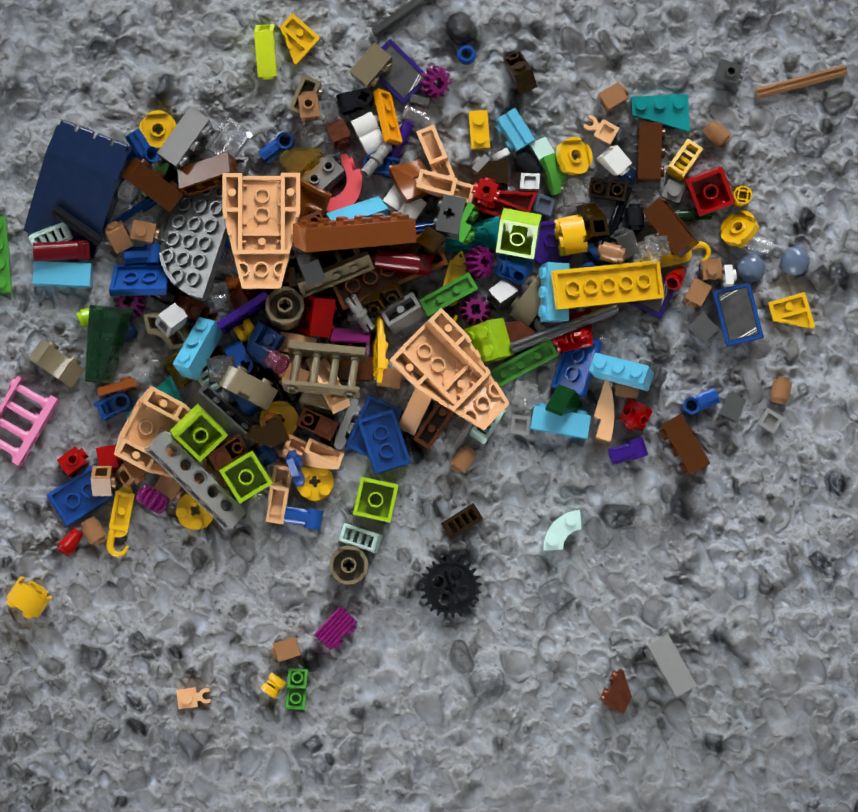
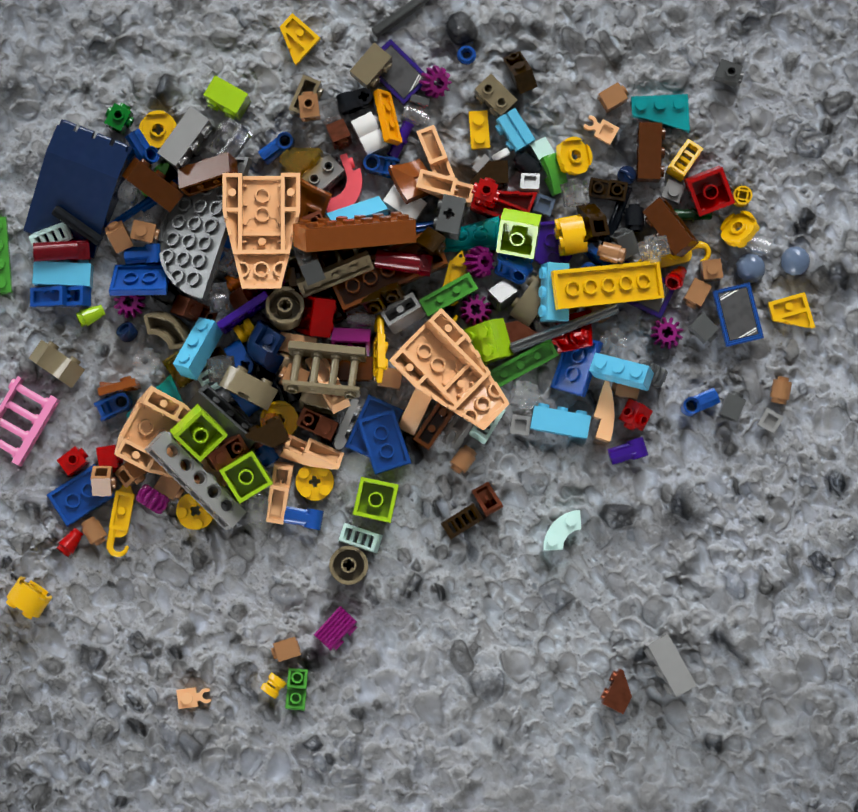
clear green wedge [85,305,135,384] -> none
brick [155,303,188,337] -> none
neon yellow slope [254,24,278,80] -> none
clear pink wheel [265,350,290,374] -> none
blue plate [286,450,305,487] -> none
light grey pin [345,294,375,333] -> none
light grey pin [360,142,392,178] -> none
black gear [419,556,482,618] -> none
bright green slope [459,202,479,245] -> none
dark green slope [545,385,582,416] -> none
white slope [596,145,632,176] -> none
reddish brown brick [659,414,710,476] -> none
medium nougat brick [703,120,732,147] -> none
white plate [721,265,737,289] -> none
medium nougat axle [755,65,848,99] -> none
none -> blue slope [30,286,91,308]
none -> green brick [104,103,134,135]
none -> lime brick [203,75,251,121]
none -> copper slope [472,482,503,517]
none -> dark tan brick [474,74,518,118]
none -> magenta gear [650,317,683,350]

